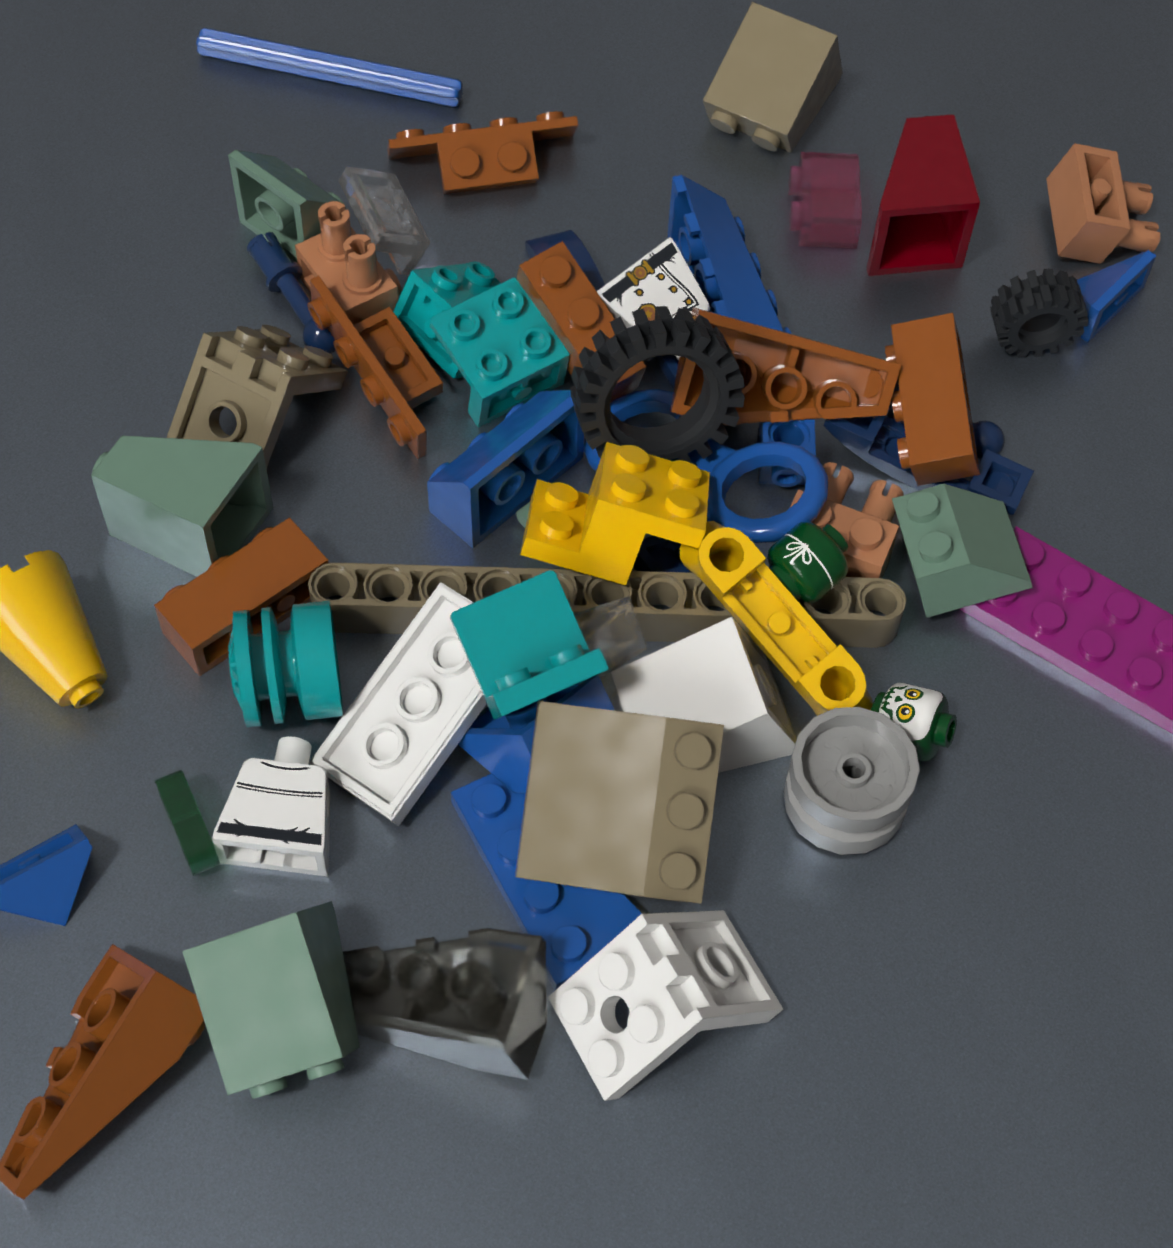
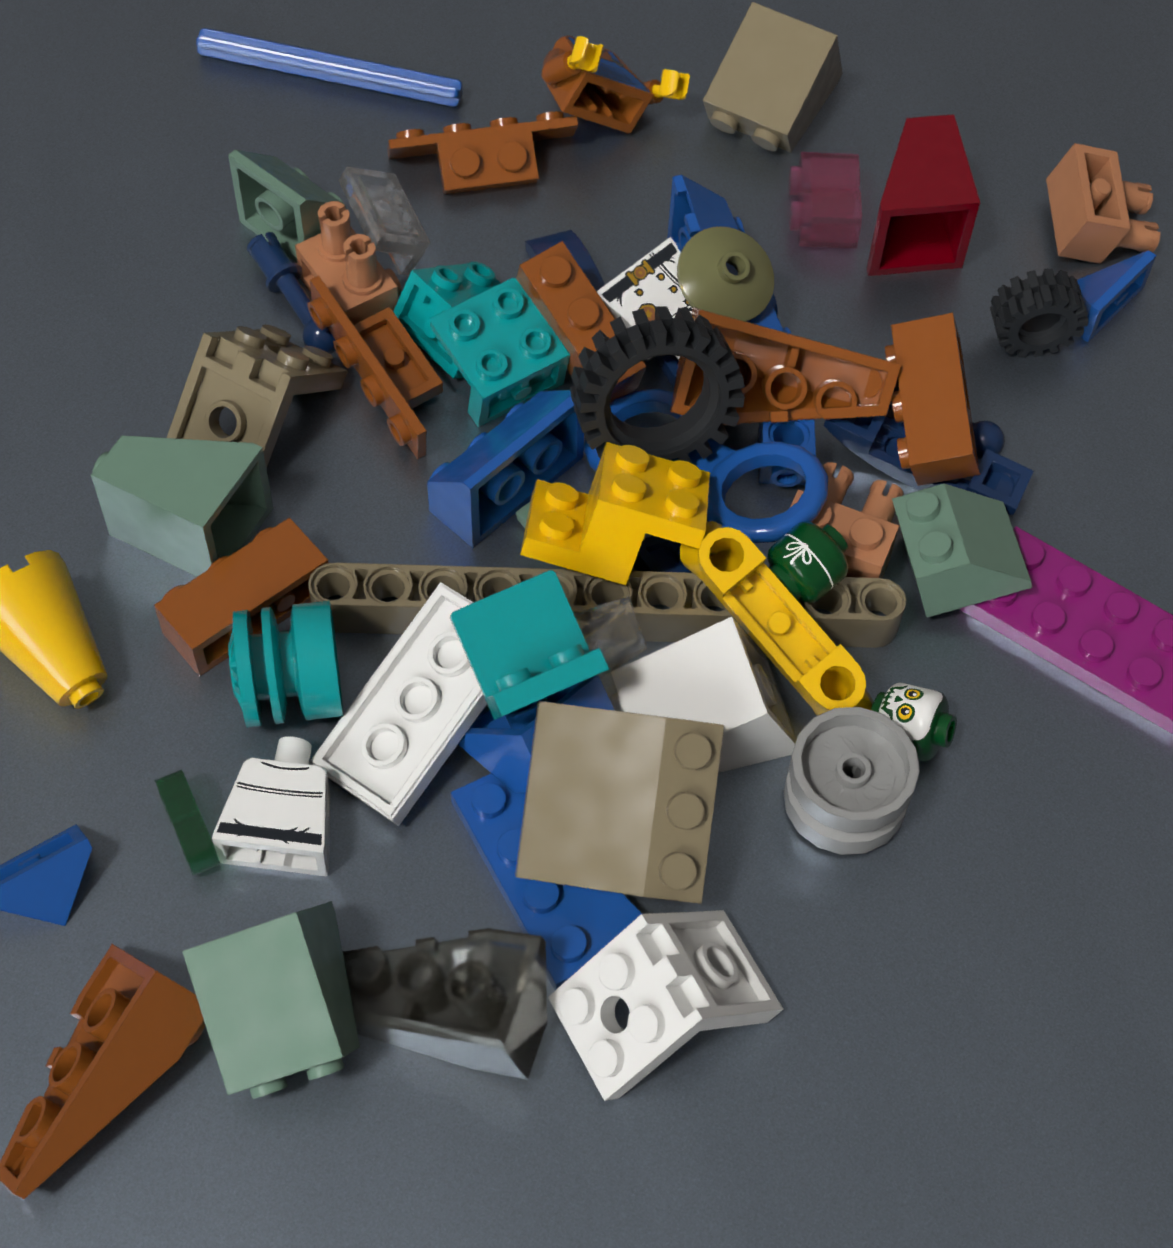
none -> dark orange torso [541,35,690,134]
none -> olive dish [677,227,774,322]

